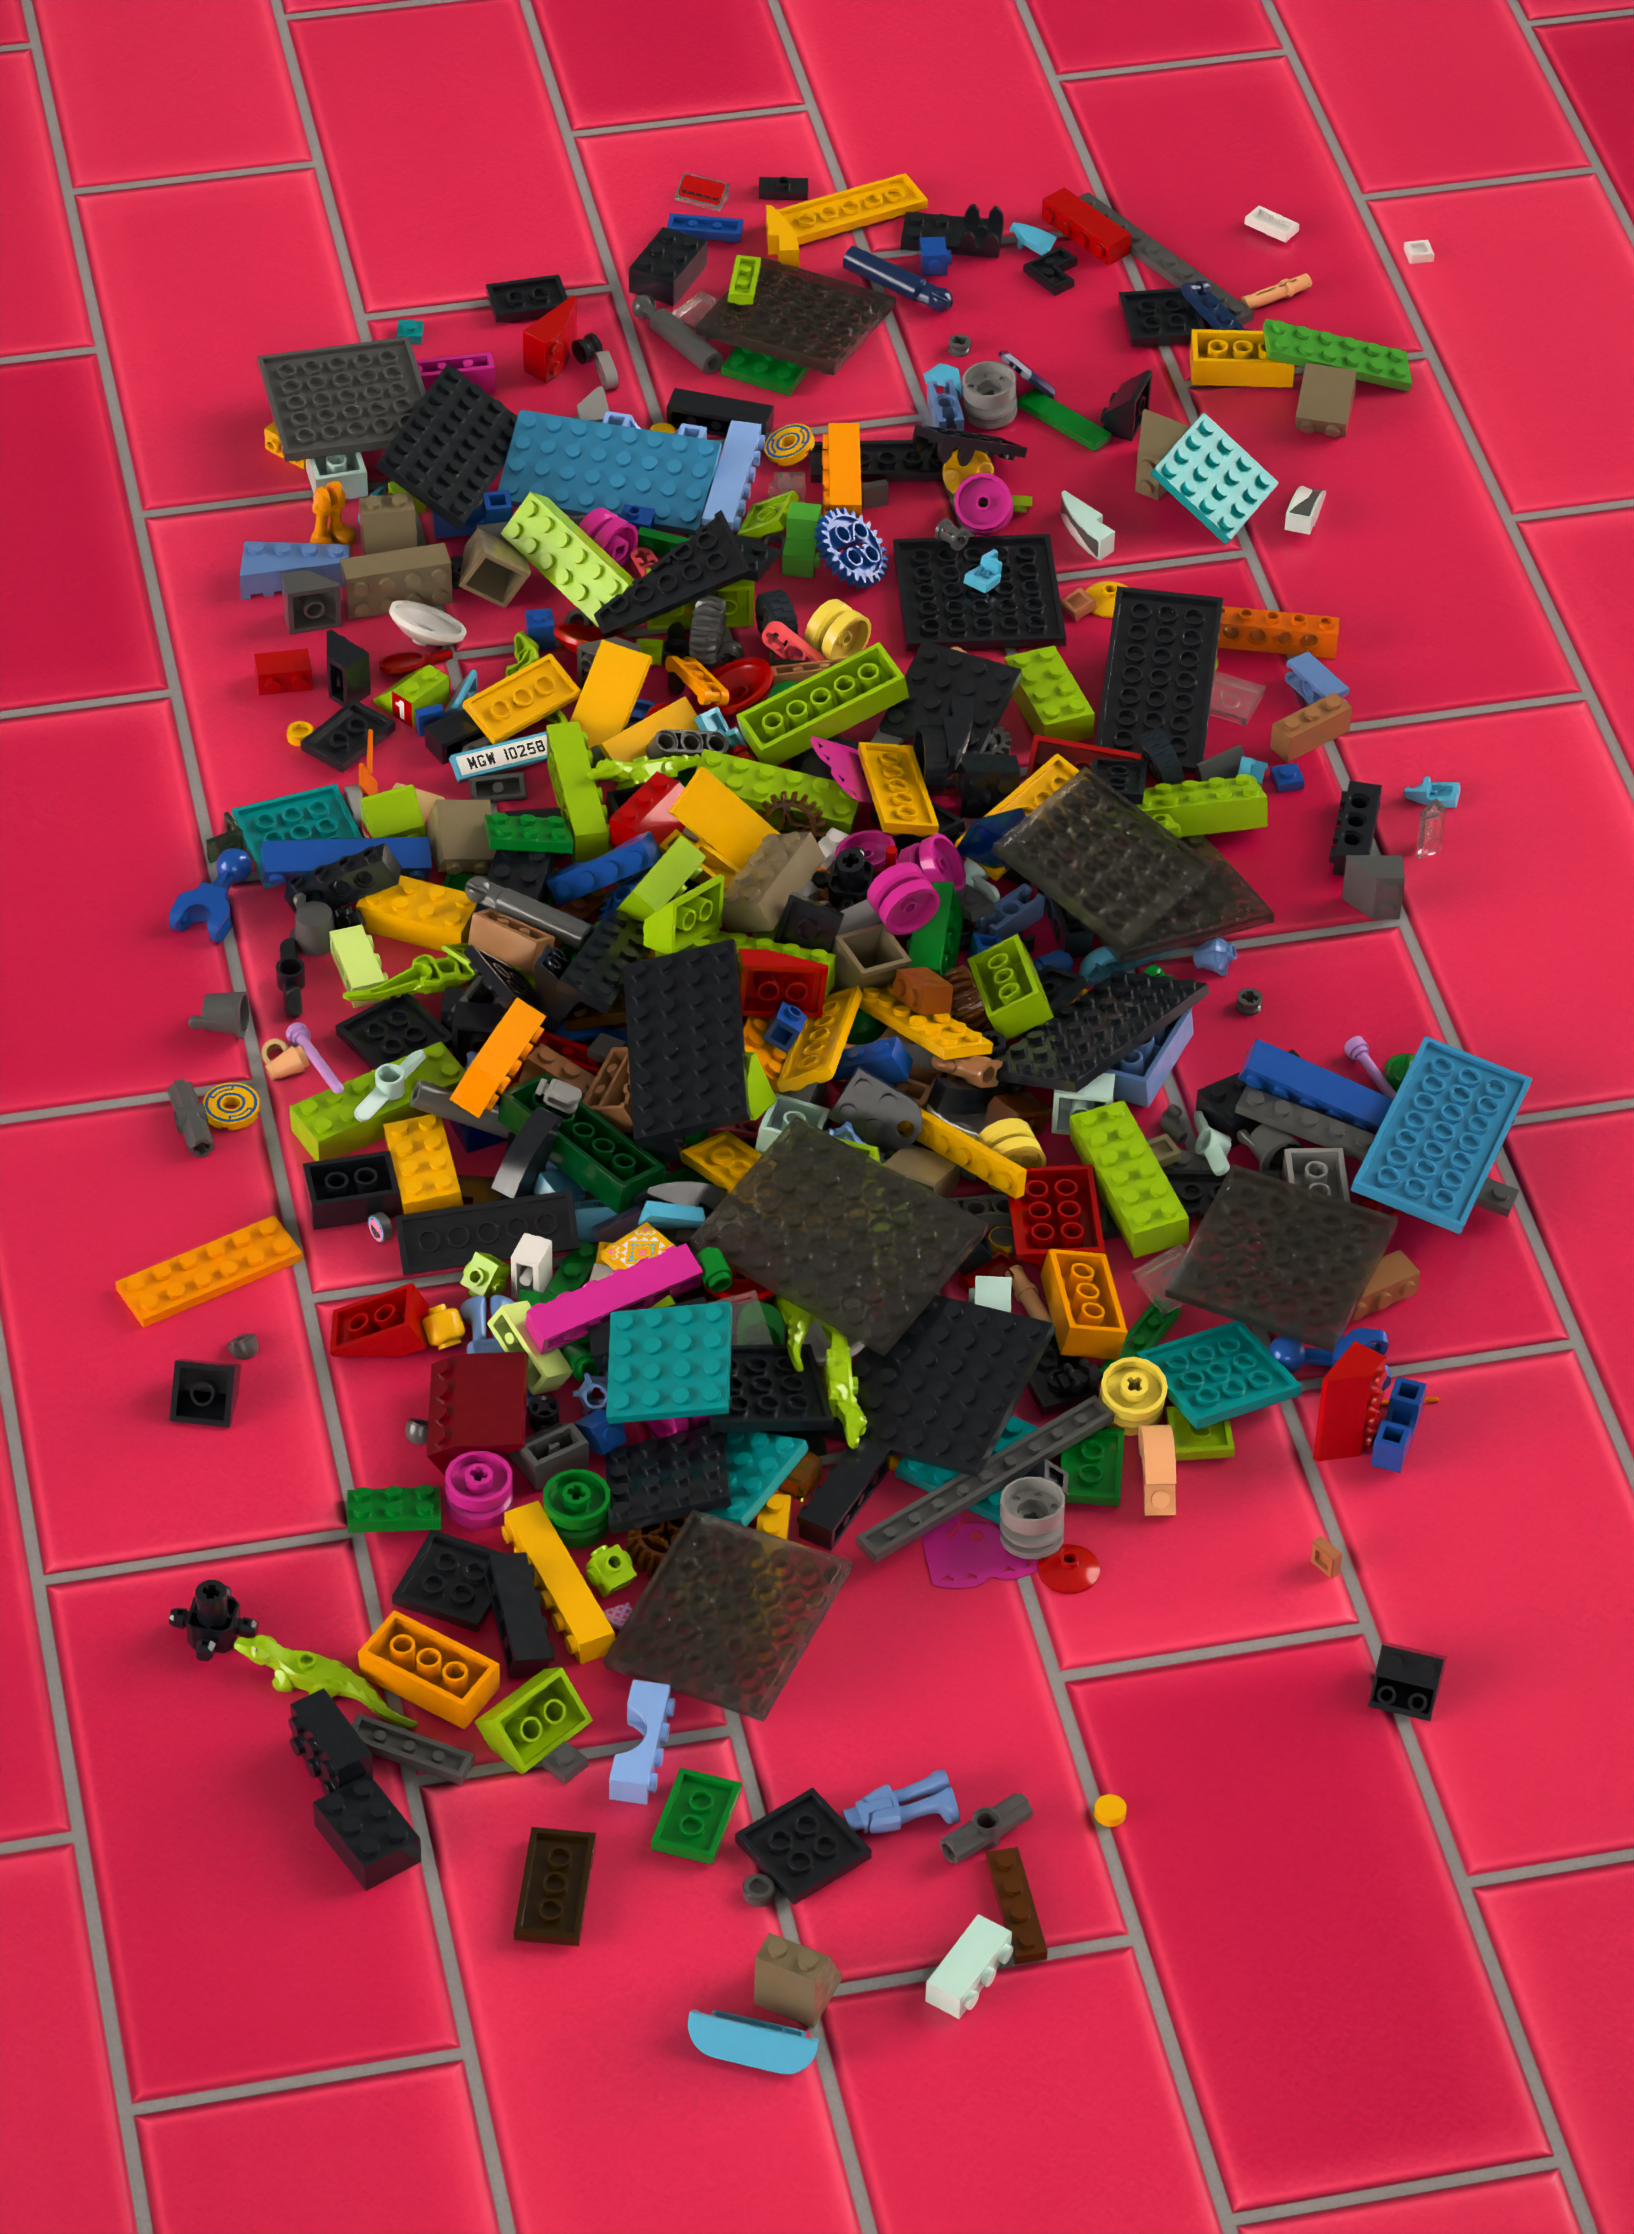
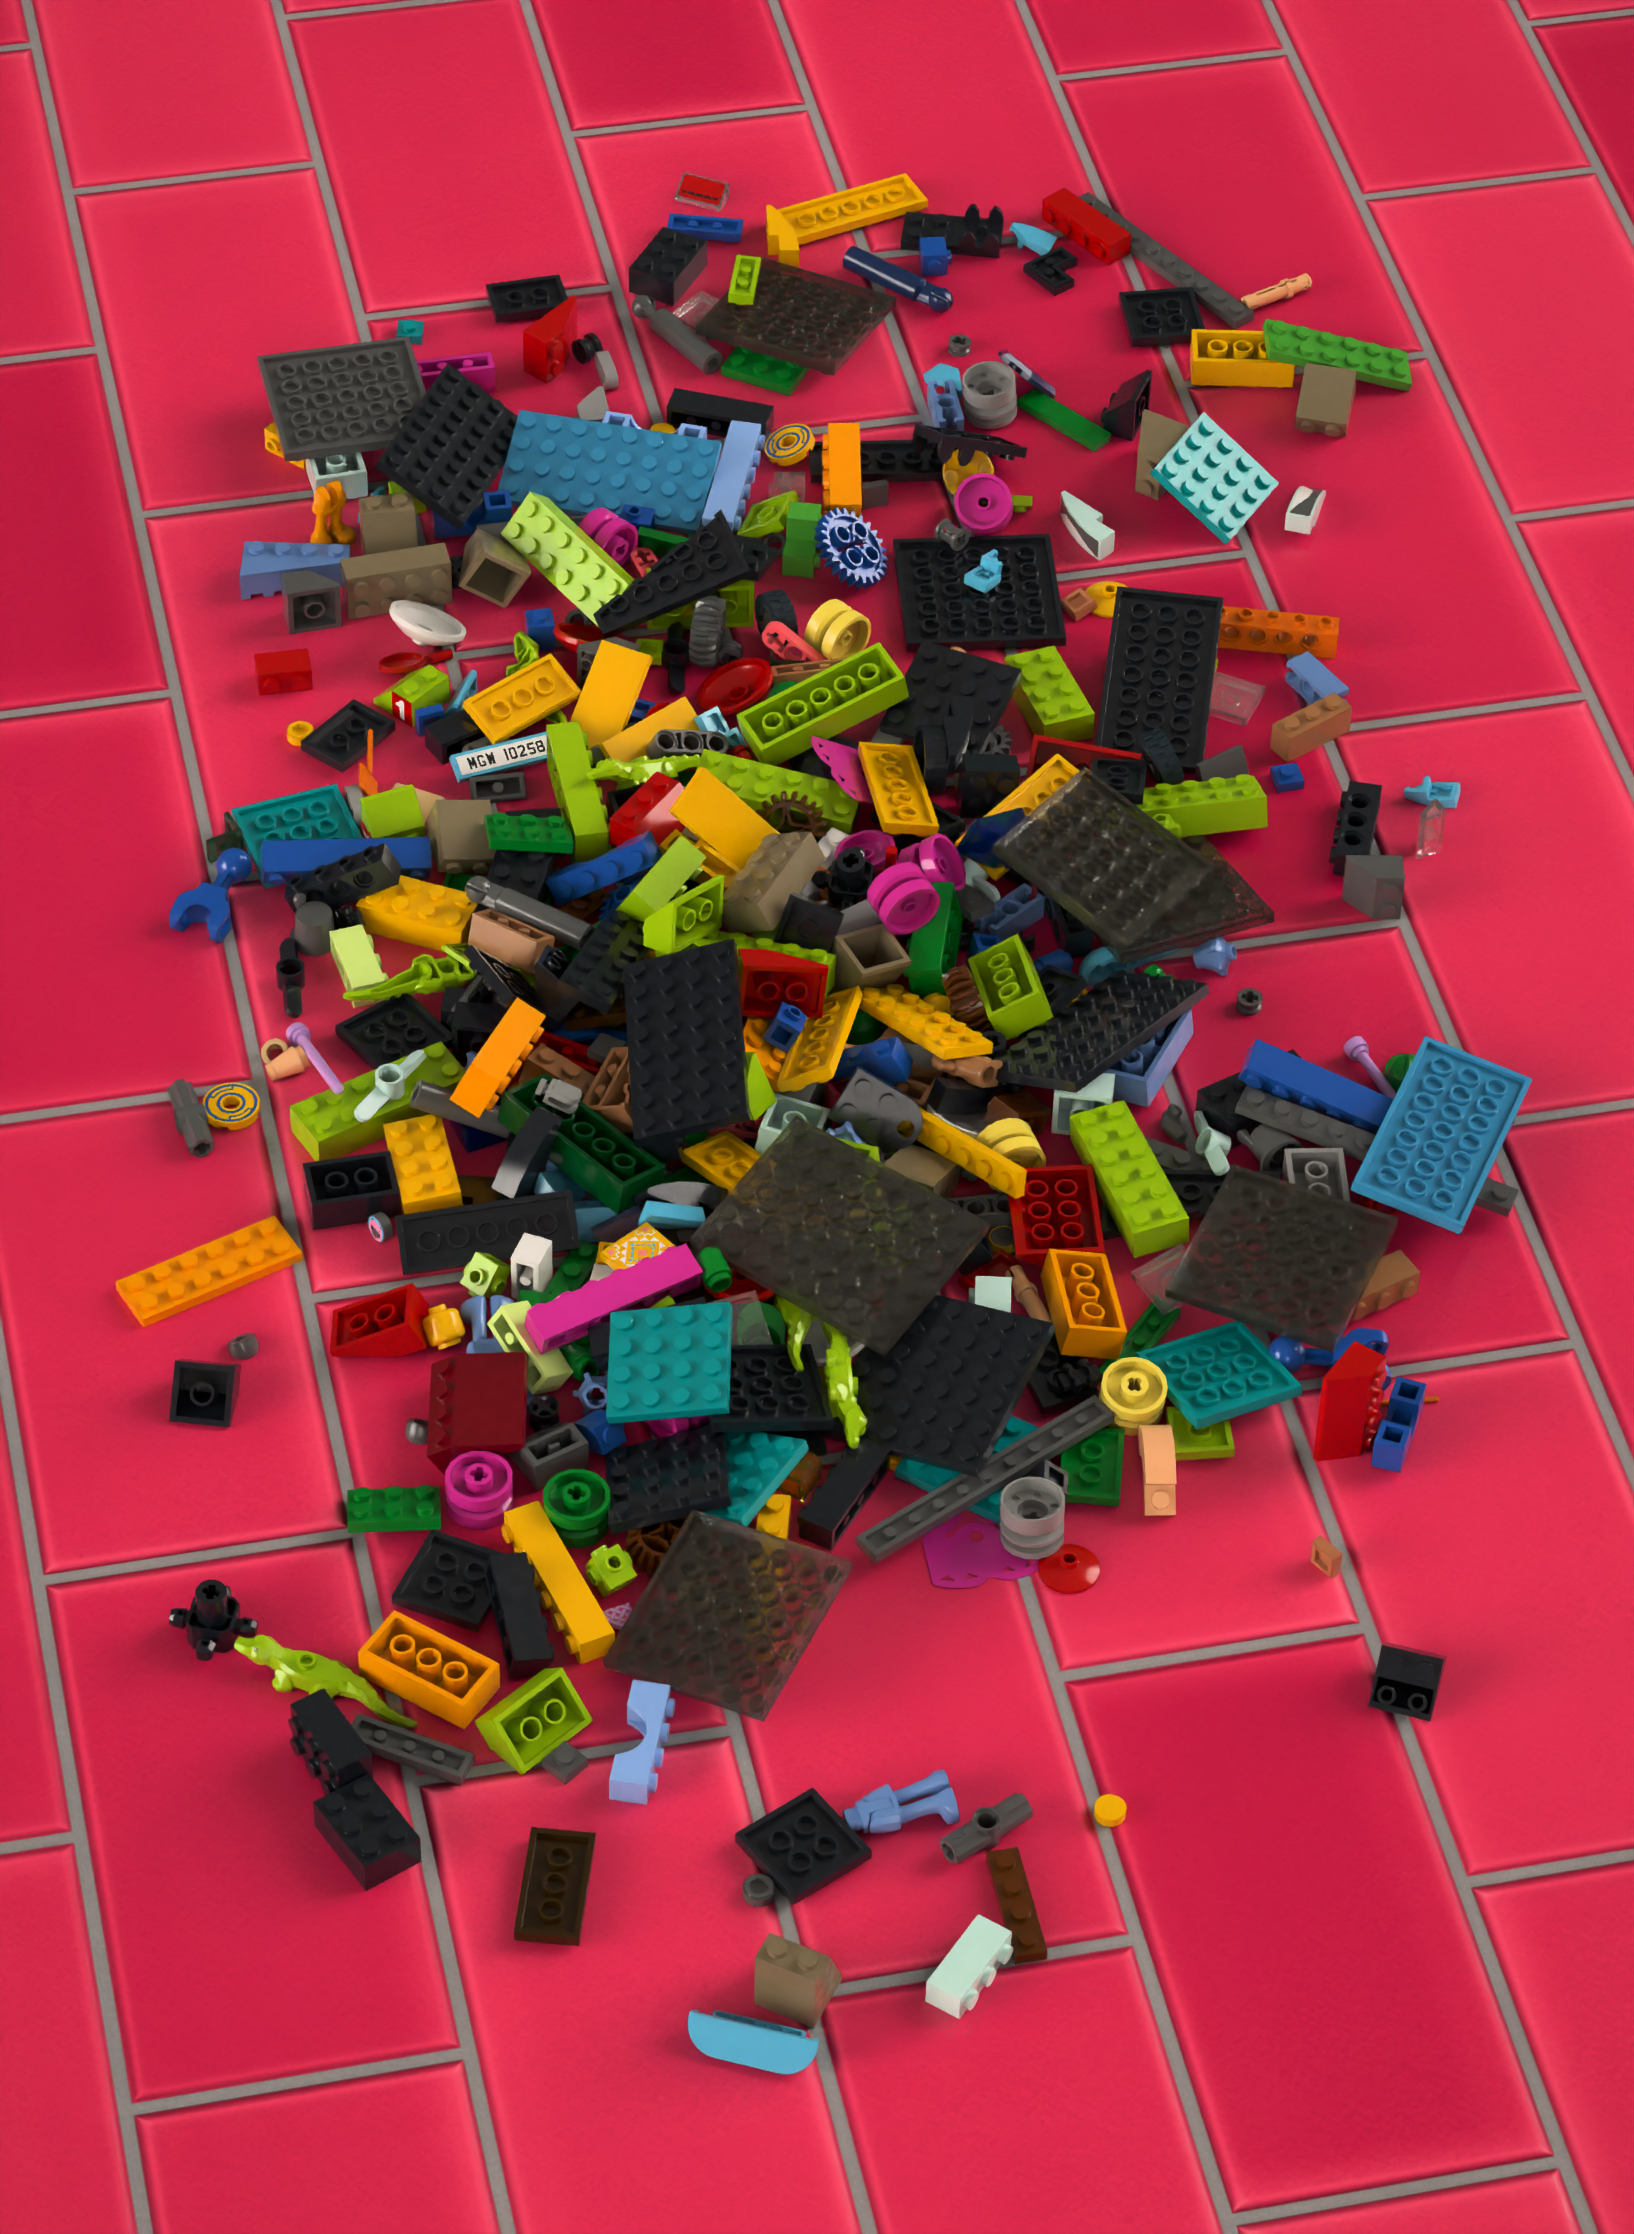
dark grey hat [188,992,250,1038] -> none
black slope [327,629,371,707] -> none
green plate [651,1768,742,1865] -> none
light orange plate [665,656,729,706] -> none
black plate [759,177,808,200] -> none
dark orange brick [893,967,954,1015] -> none
dark tan plate [1147,1133,1181,1168] -> none
dark blue plate [1181,280,1252,331] -> none
medium azure slope [1238,756,1269,786] -> none
white plate [1244,205,1300,243] -> none
white tile [1403,240,1435,264] -> none

